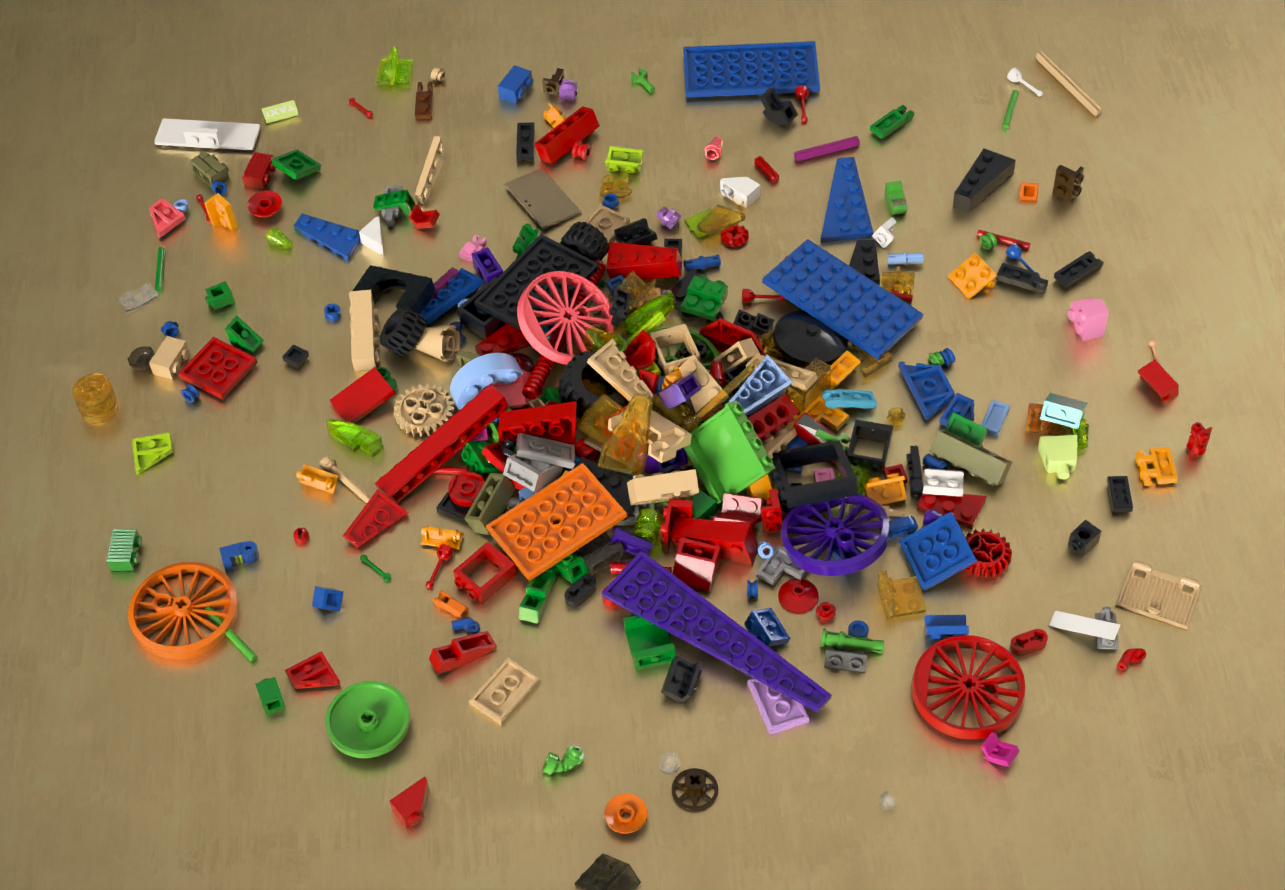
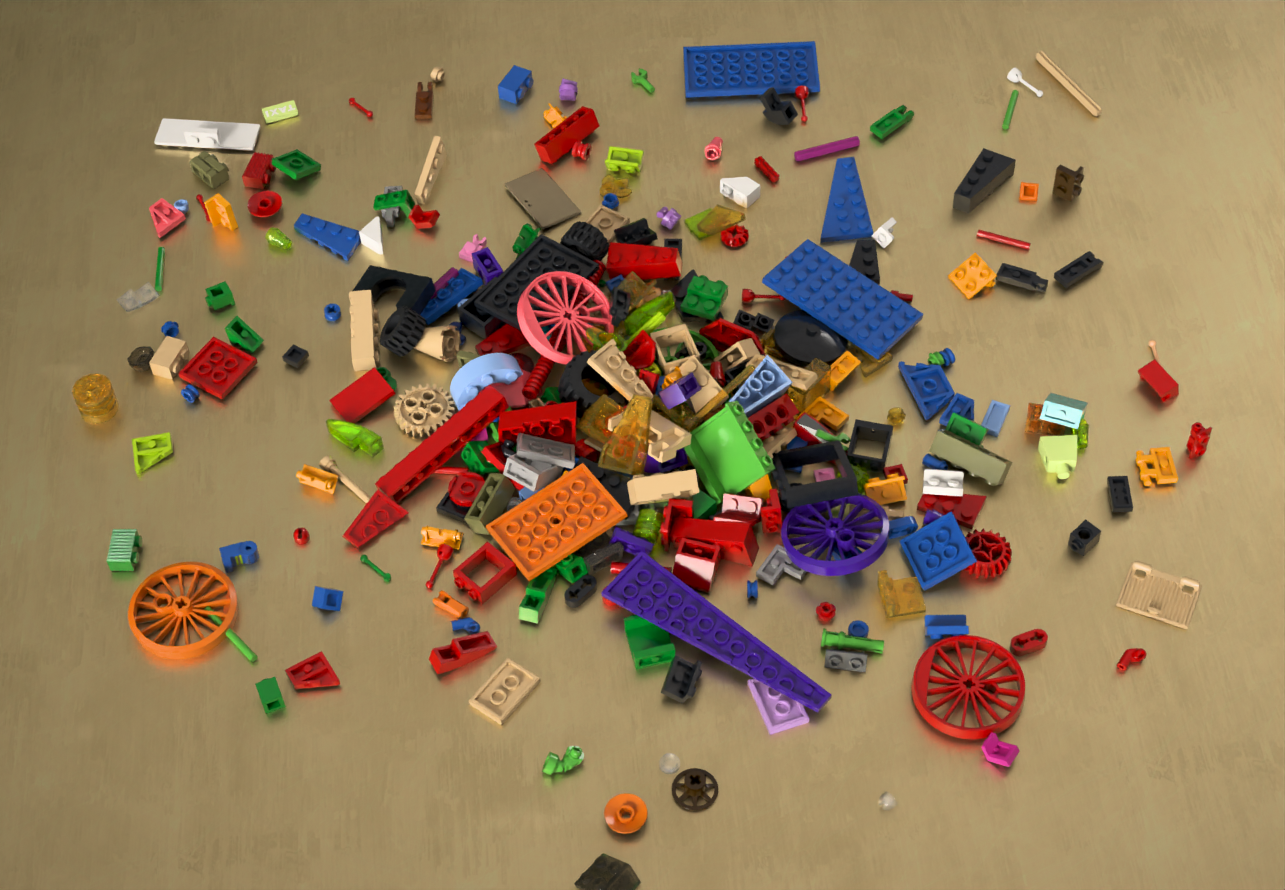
blue hinge [211,180,227,195] -> none
bright green dish [325,681,410,758] -> none
clear neon green bracket [376,47,413,85] -> none
red slope [390,777,430,829] -> none
black plate [516,122,535,162] -> none
dark brown bracket [542,68,565,95] -> none
blue pin [683,254,721,271] -> none
blue bracket [744,608,791,648] -> none
light blue pin [758,541,774,558] -> none
red dish [778,578,819,614] -> none
medium azure hinge [822,389,877,409] -> none
clear yellow hips [881,266,915,294] -> none
bright green leg [885,181,907,215] -> none
light blue axle [888,252,924,266] -> none
black hinge [906,445,923,500] -> none
bright green bush [980,232,997,250] -> none
blue hinge [1006,244,1040,276] -> none
white sticker [1049,611,1120,640] -> none
bright pink brick [1068,297,1109,341] -> none
light grey hinge [1095,607,1119,650] -> none

